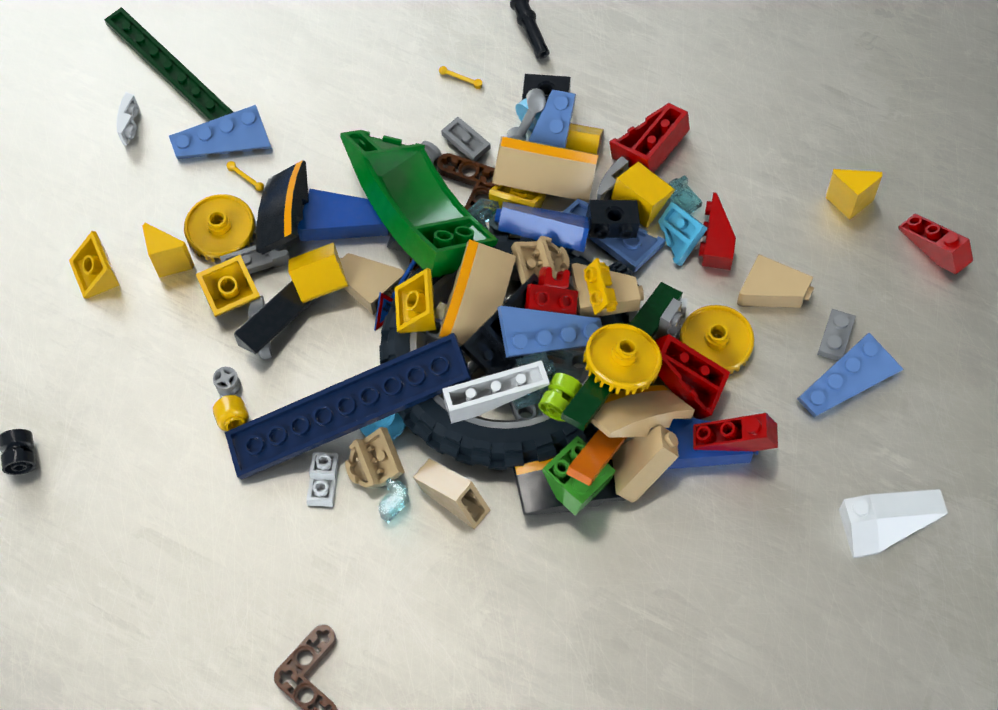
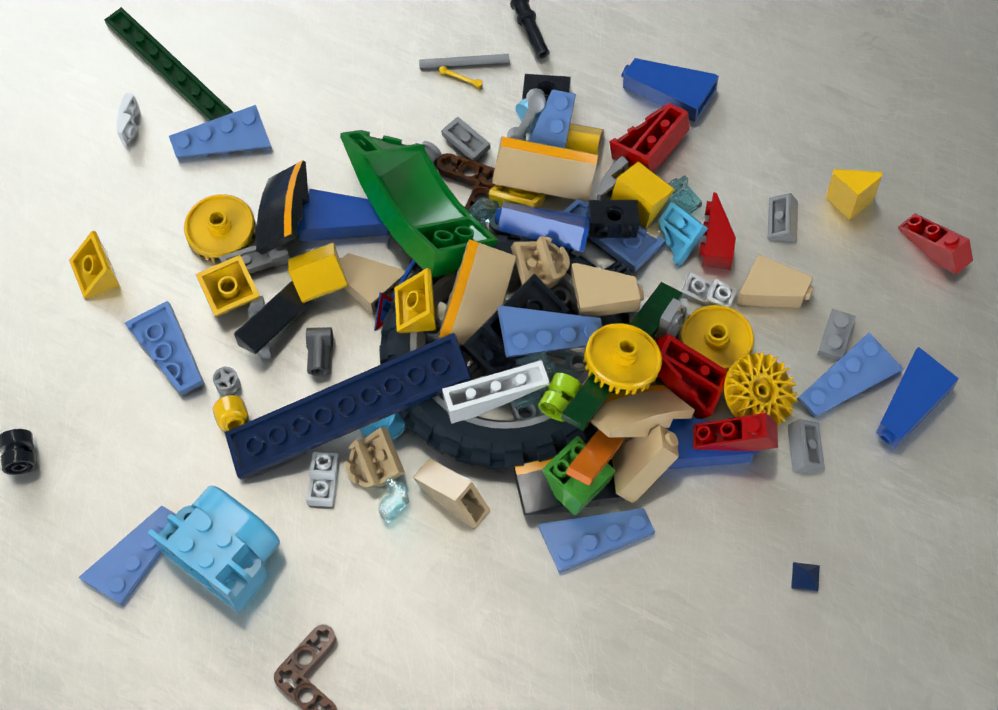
yellow slope [142,223,195,278] -> none
yellow hinge [226,161,264,191] -> none
red plate [525,266,578,315] -> none
yellow hinge [584,258,618,315] -> none
white wedge [839,489,948,559] -> none
none -> medium blue wing [79,506,176,606]
none -> medium blue wing [124,301,205,395]
none -> medium azure brick [148,485,280,613]
none -> dark grey piece [306,327,333,377]
none -> light grey bar [419,54,510,69]
none -> medium blue wing [538,508,655,573]
none -> blue slope [621,58,719,122]
none -> white slope [681,272,737,307]
none -> yellow wheel [724,352,797,425]
none -> light grey slope [768,193,798,242]
none -> light grey slope [788,419,825,472]
none -> dark blue slope [791,562,820,592]
none -> blue slope [876,347,959,449]

